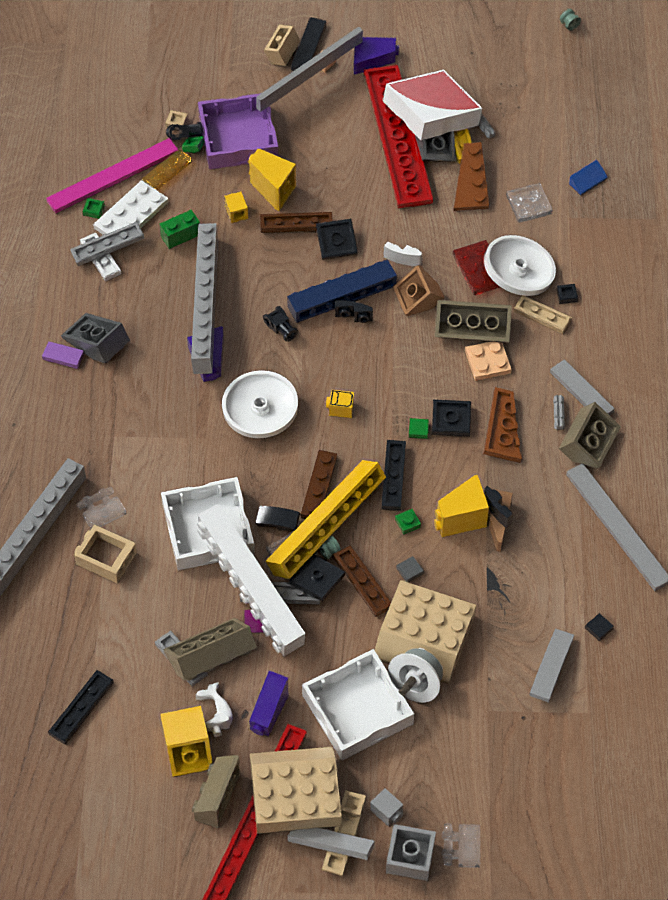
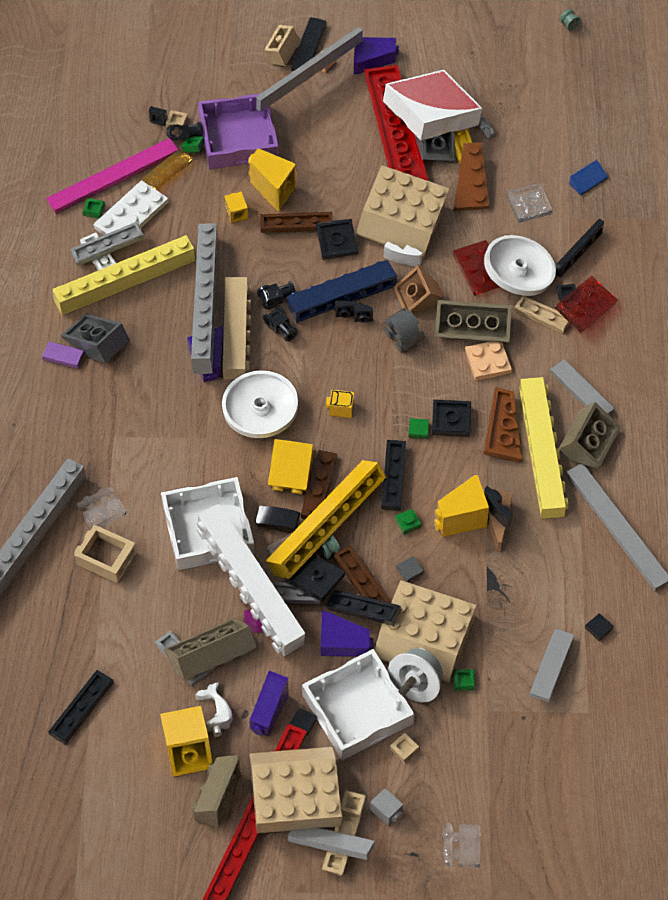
green brick [159,209,200,249] -> none
light grey brick [386,824,436,881] -> none
light grey axle [553,395,565,430] -> none
none -> light yellow brick [52,236,195,315]
none -> black tile [149,106,168,126]
none -> tan brick [223,277,251,379]
none -> black connector [257,281,296,309]
none -> yellow slope [268,439,316,495]
none -> black tile [290,708,317,736]
none -> dark purple slope [321,611,374,657]
none -> black tile [326,590,402,626]
none -> tan slope [356,165,449,258]
none -> dark grey brick [384,308,425,352]
none -> tan tile [390,733,419,763]
none -> green tile [453,669,475,691]
none -> light yellow brick [519,377,568,519]
none -> black tile [555,218,604,277]
none -> clear red plate [555,275,618,333]

